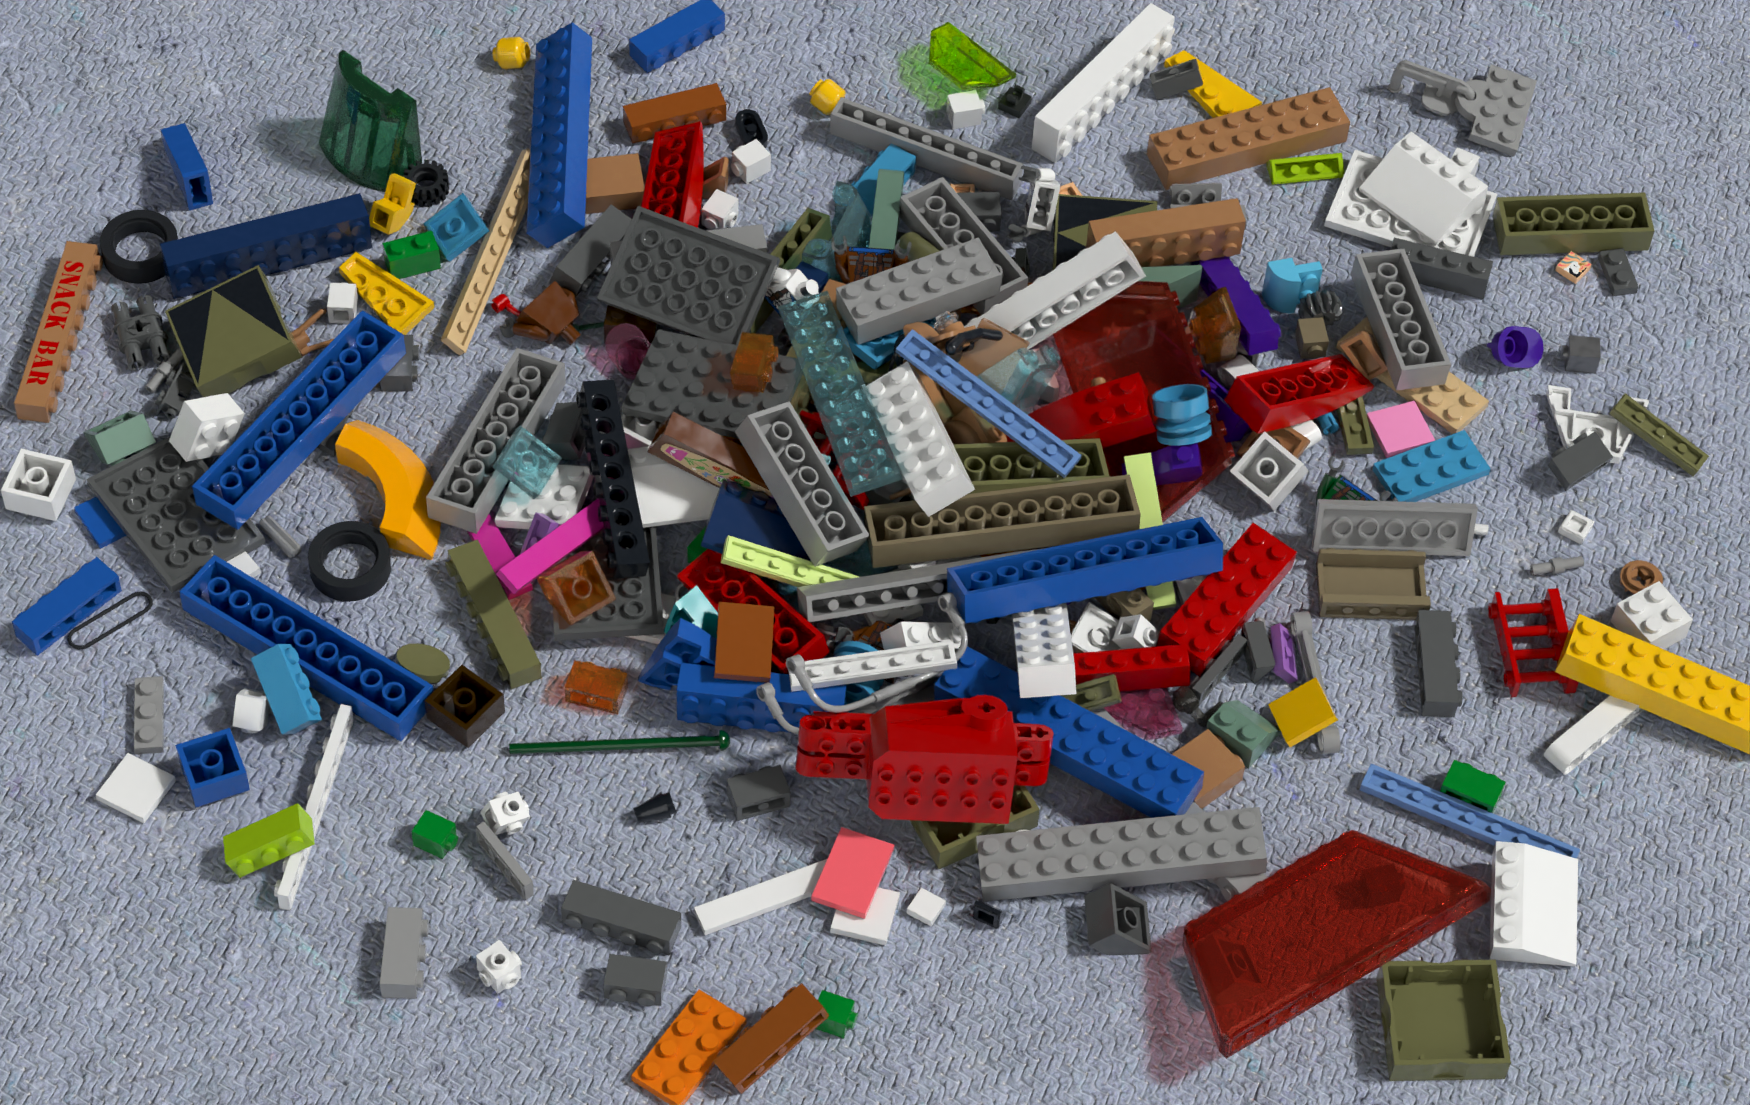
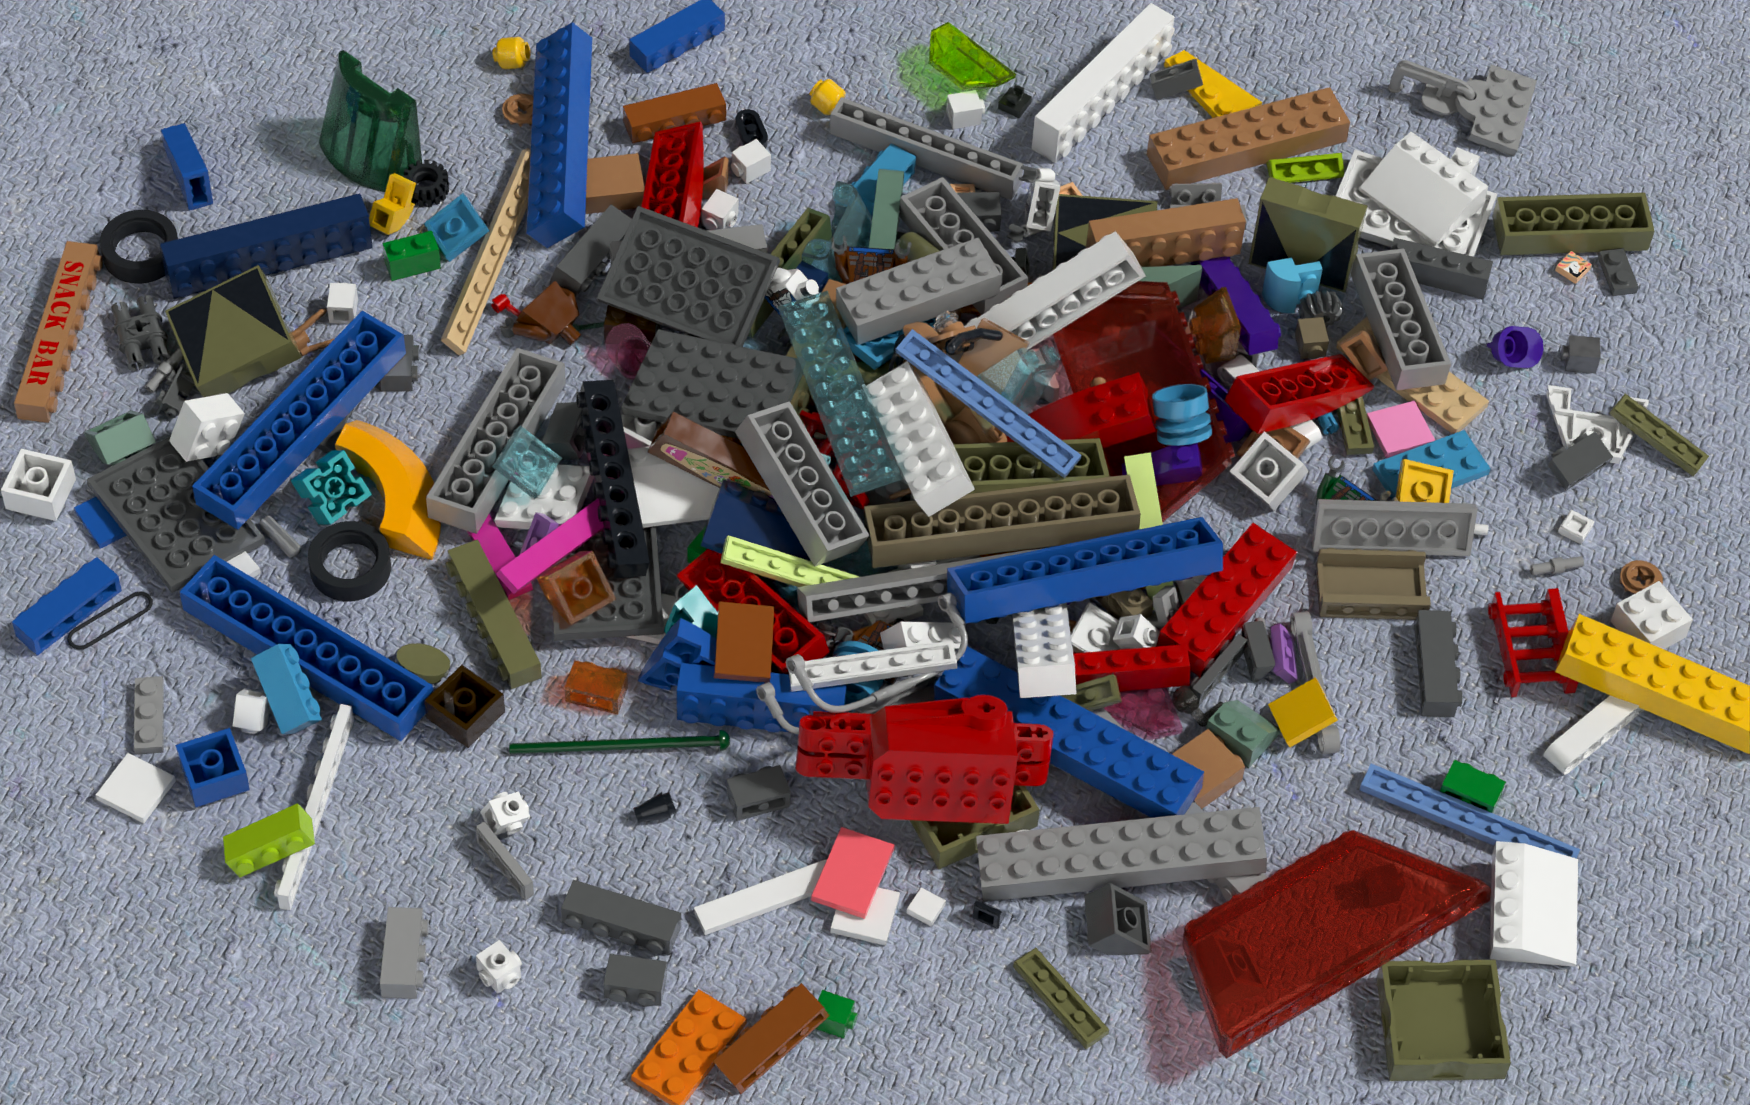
yellow wing [339,252,434,335] -> none
green brick [411,810,458,859] -> none
clear orange brick [730,332,778,393] -> none
none -> teal brick [290,450,372,525]
none -> medium nougat gear [502,94,533,127]
none -> olive tile [1013,947,1109,1049]
none -> light grey bracket [1147,586,1180,629]
none -> olive tile [1248,177,1368,293]
none -> yellow tile [1396,459,1454,503]

